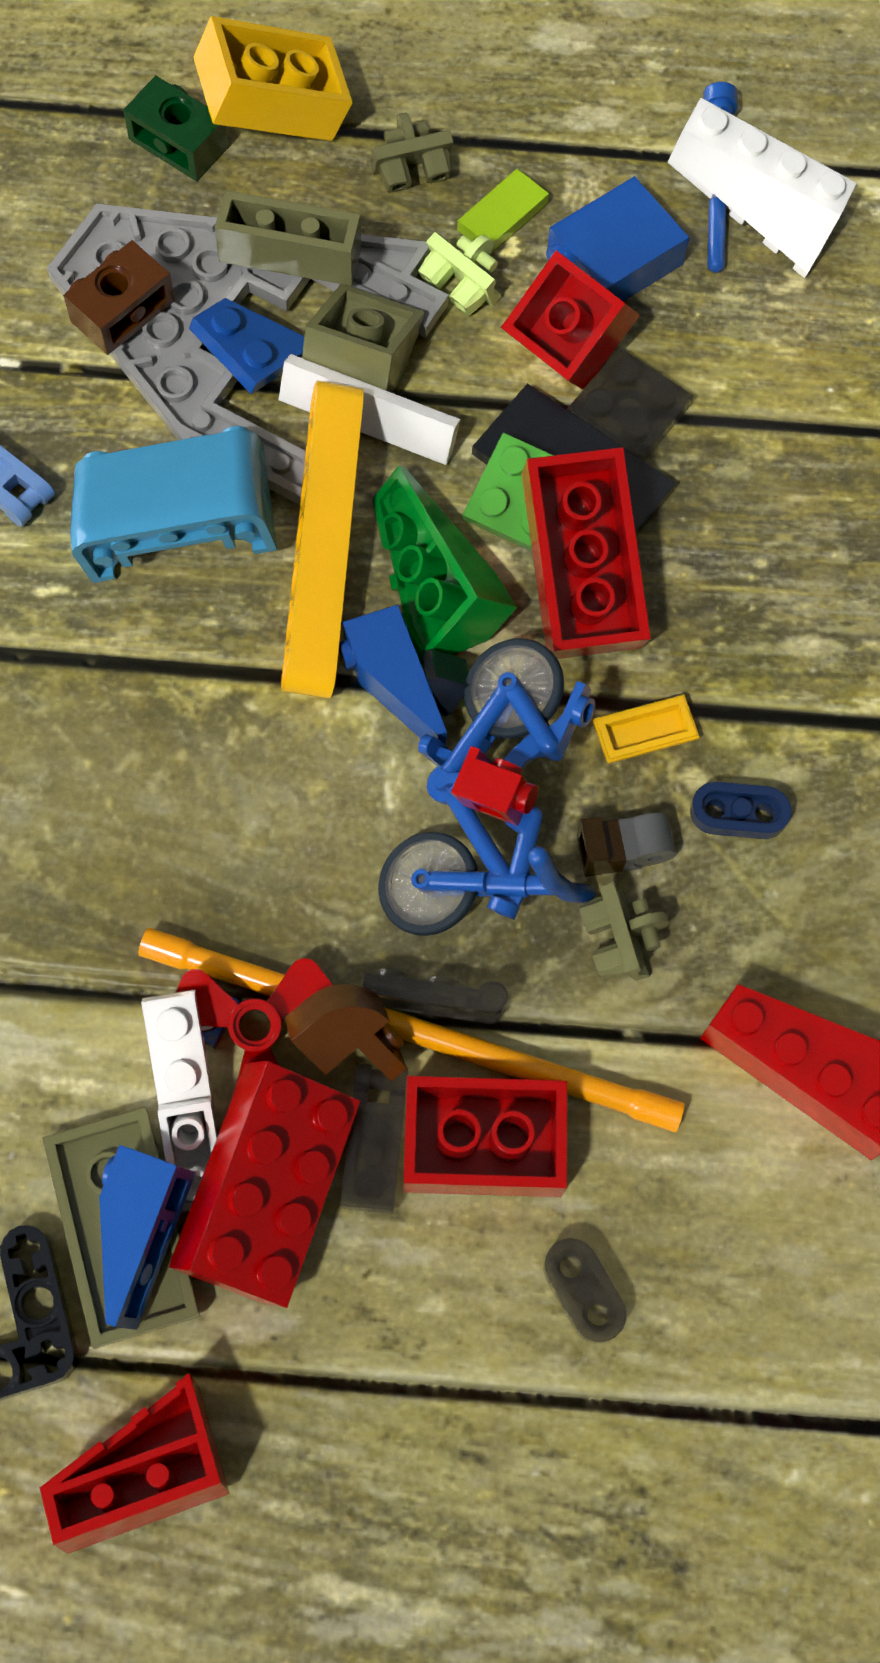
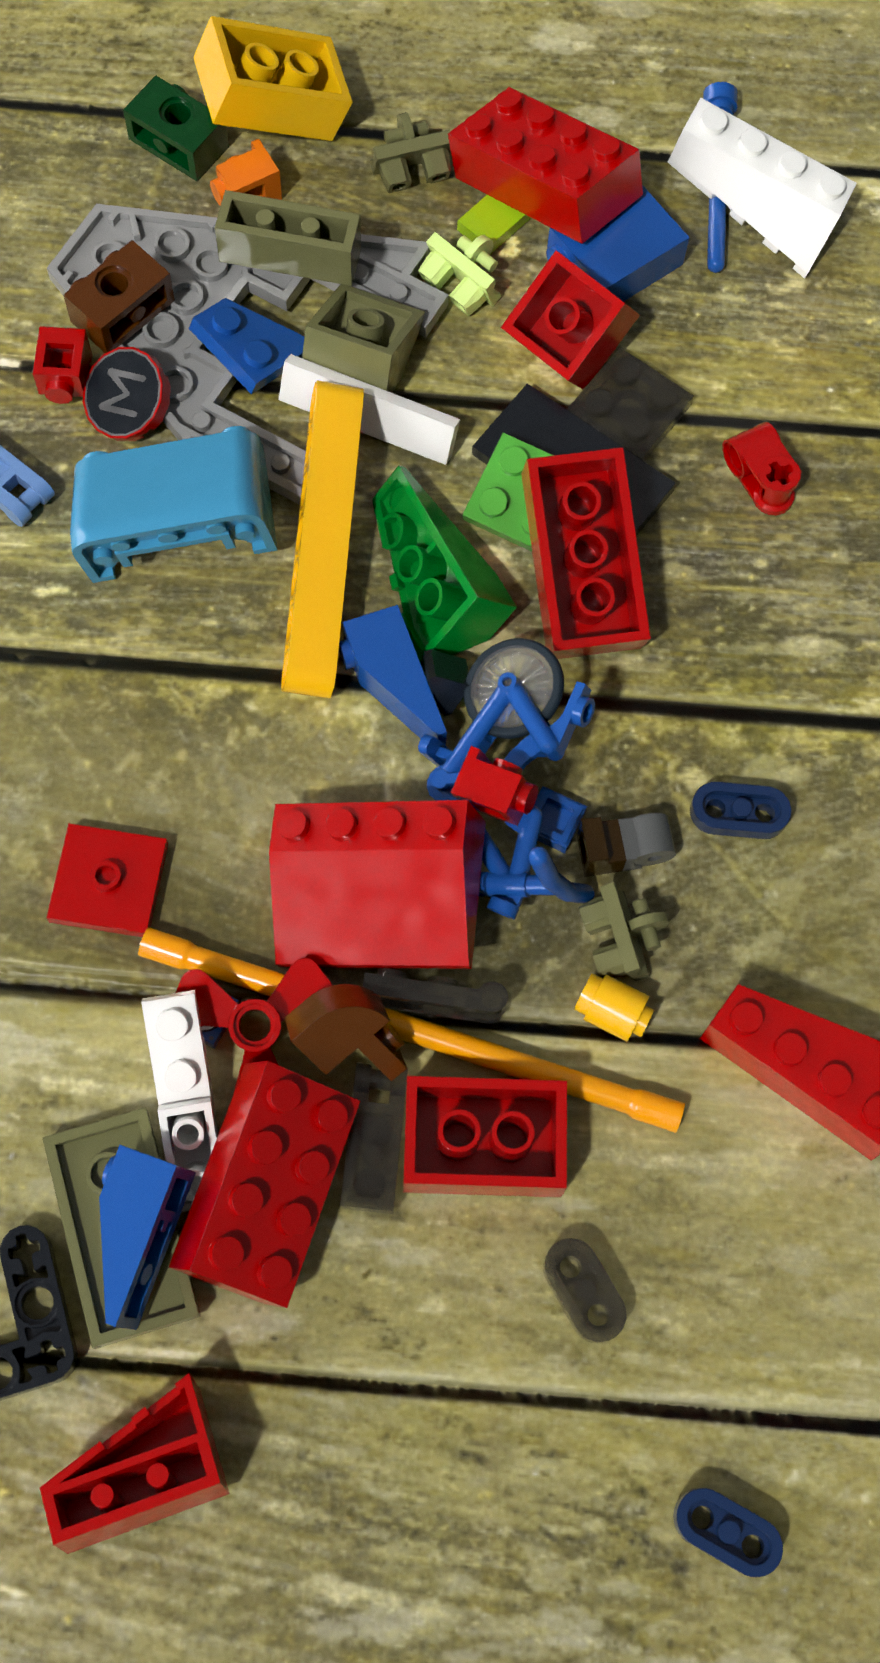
yellow tile [592,694,700,764] -> none
none -> red brick [32,326,93,404]
none -> red plate [46,823,169,937]
none -> tile [83,347,171,442]
none -> orange brick [210,139,282,206]
none -> slope [269,800,486,969]
none -> red brick [448,87,643,244]
none -> blue tile [534,786,587,853]
none -> yellow brick [574,973,654,1042]
none -> dark blue plate [673,1488,783,1577]
none -> red piece [722,422,801,516]

